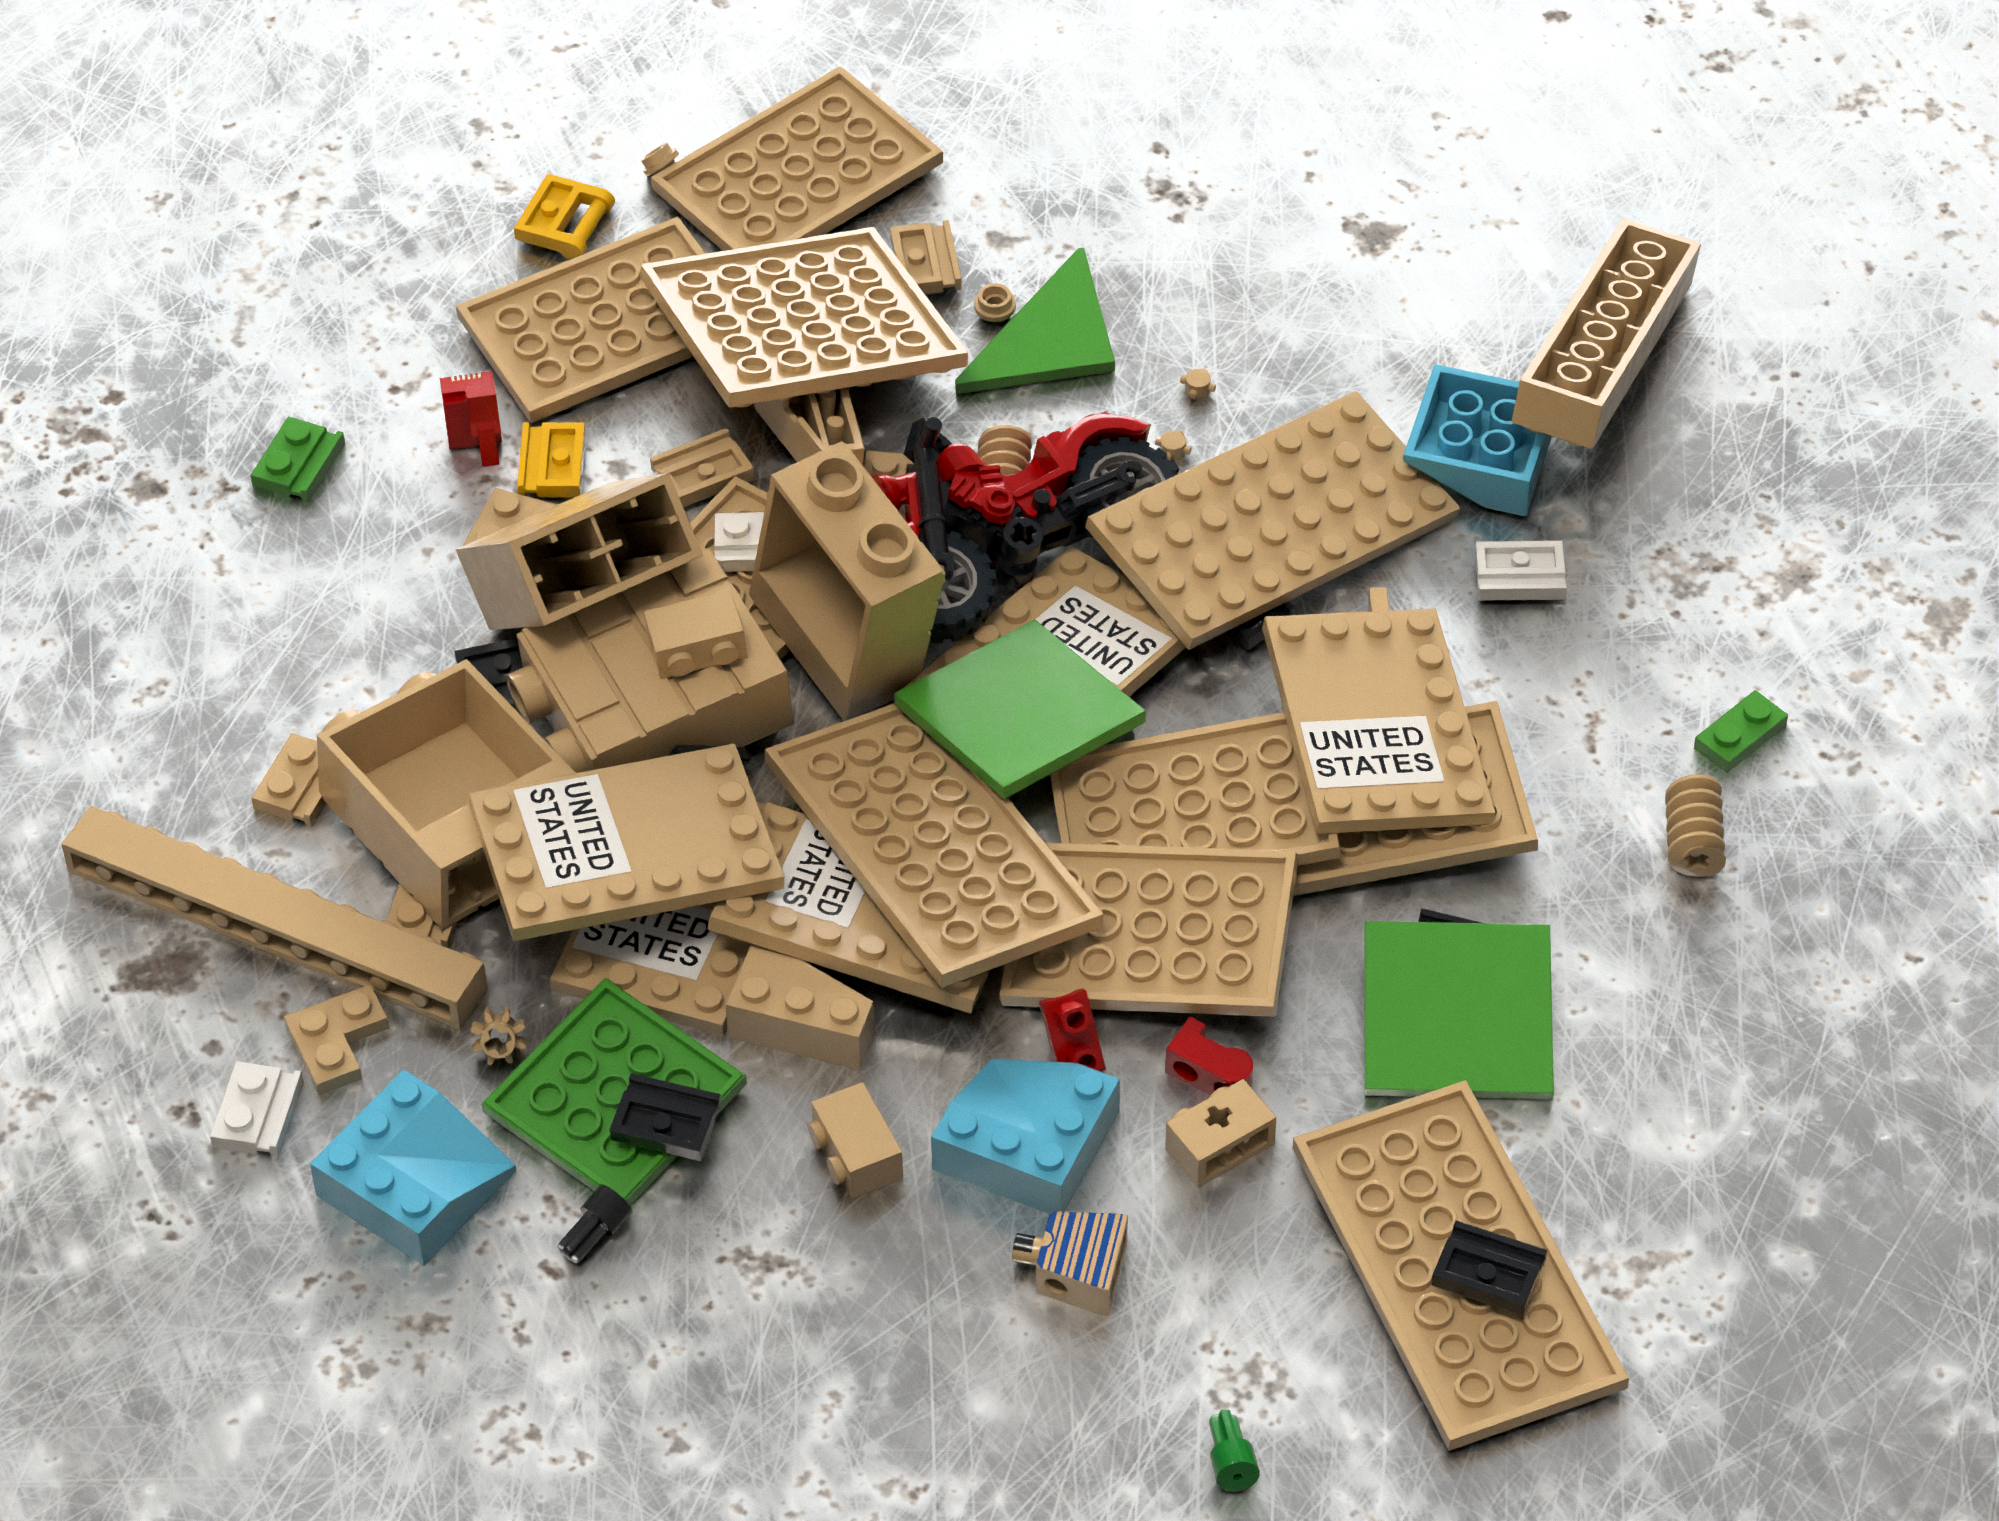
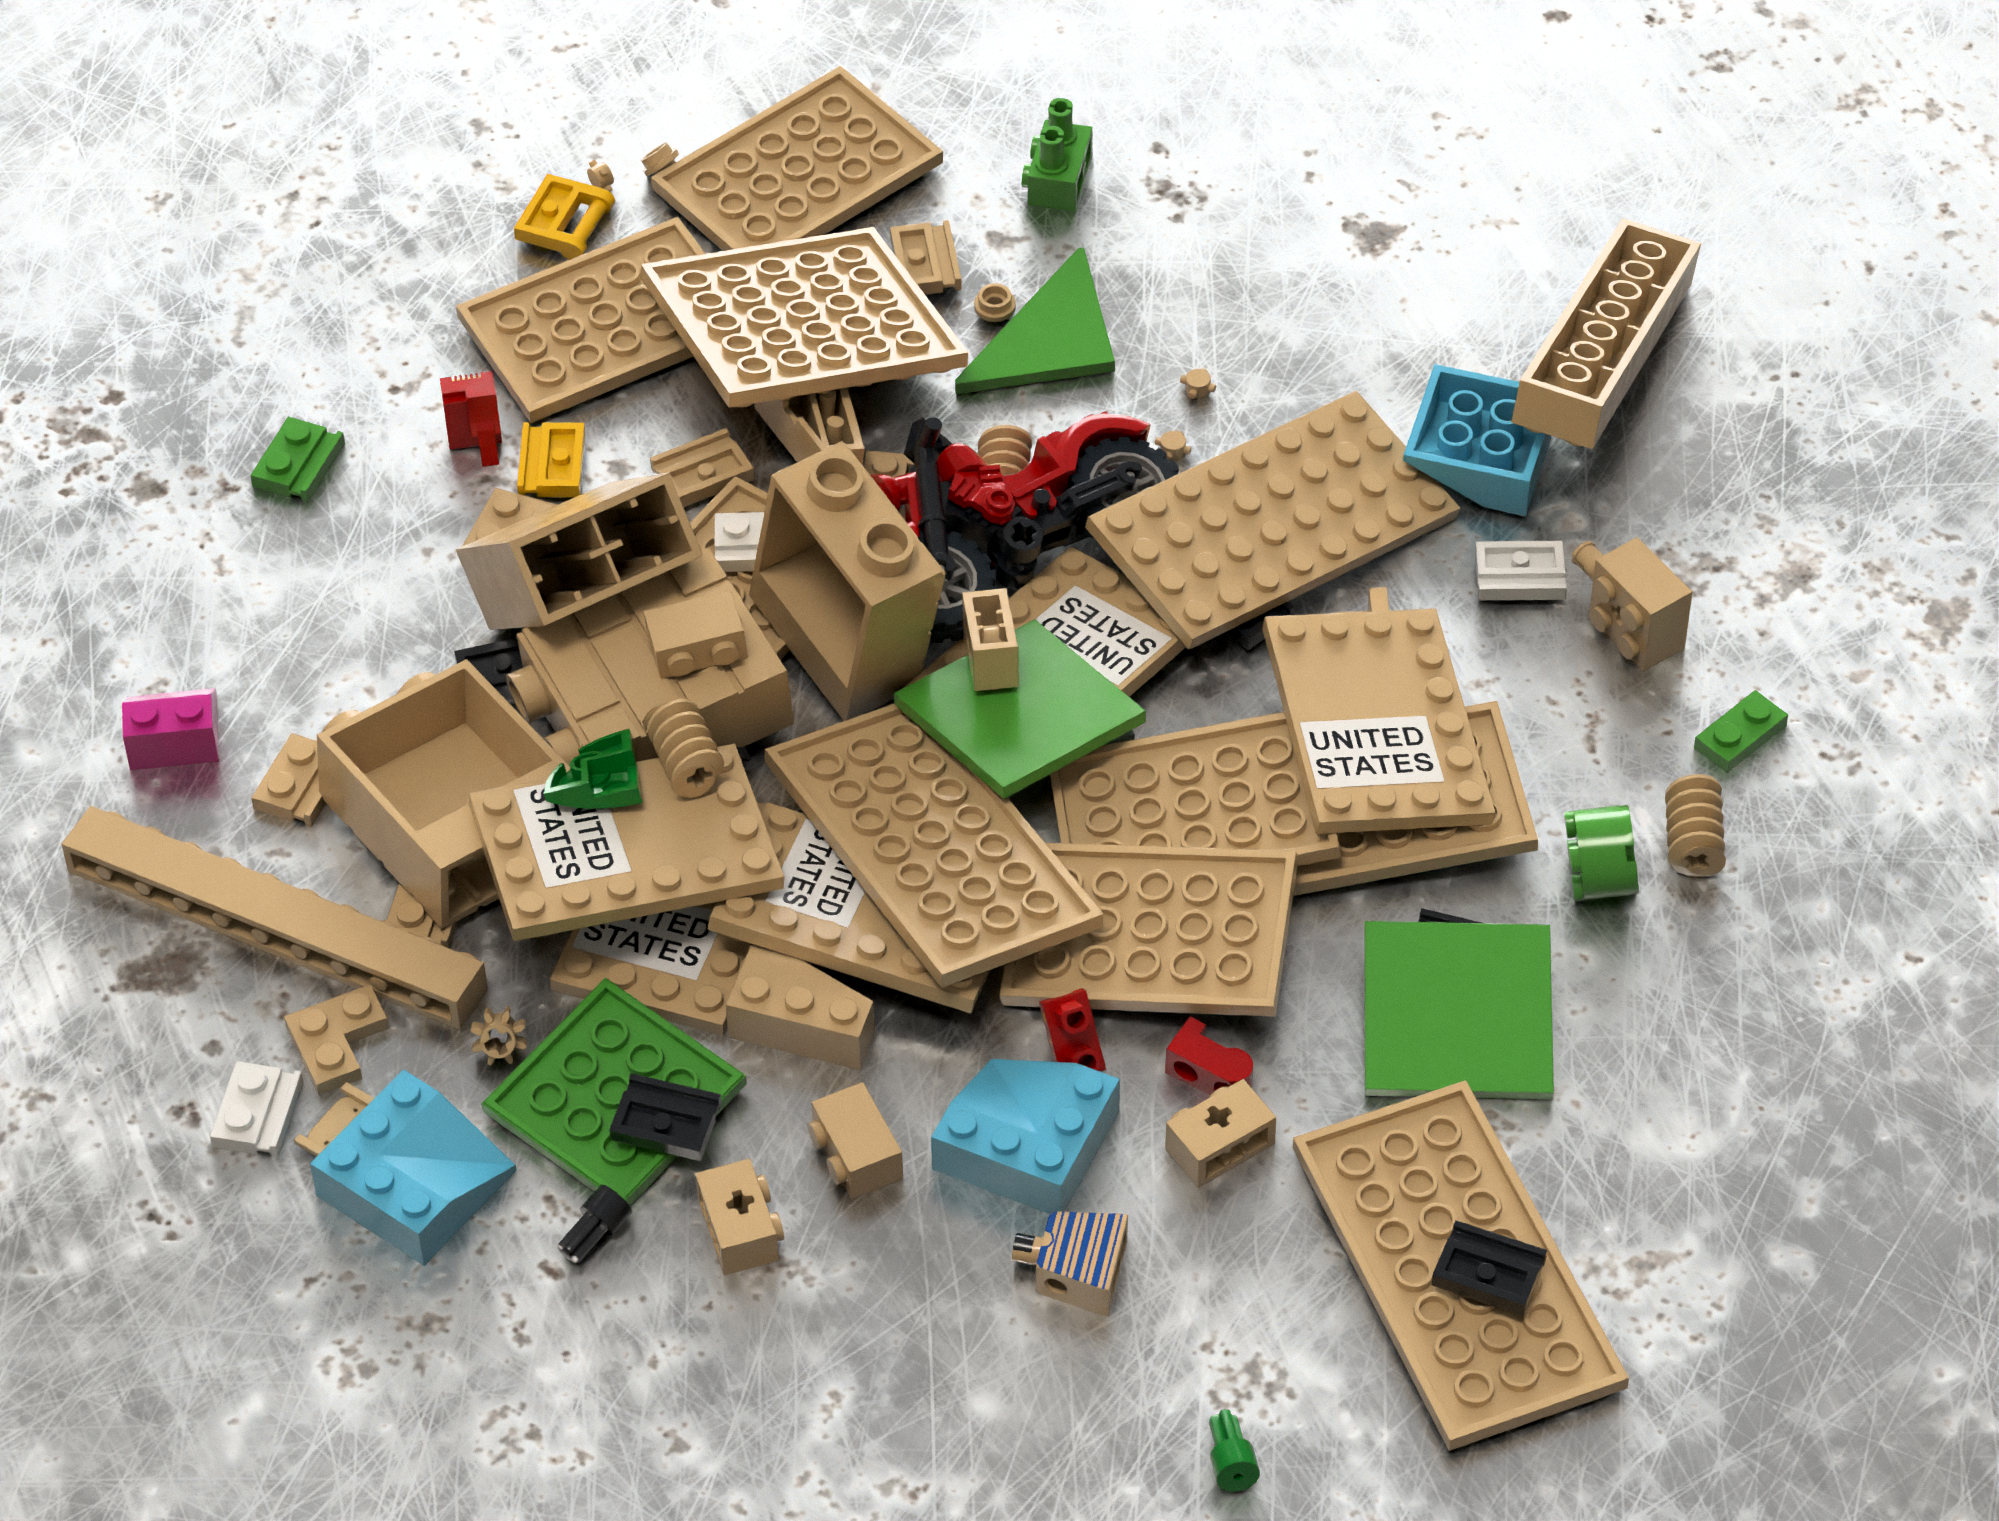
none -> dark pink slope [122,688,219,771]
none -> tan piece [294,1082,374,1157]
none -> green brick [544,728,643,809]
none -> tan piece [587,160,614,192]
none -> tan piece [642,699,724,798]
none -> tan brick [695,1158,784,1275]
none -> tan brick [962,588,1019,691]
none -> bright green brick [1021,98,1093,212]
none -> bright green brick [1564,805,1639,902]
none -> tan brick [1571,537,1693,672]

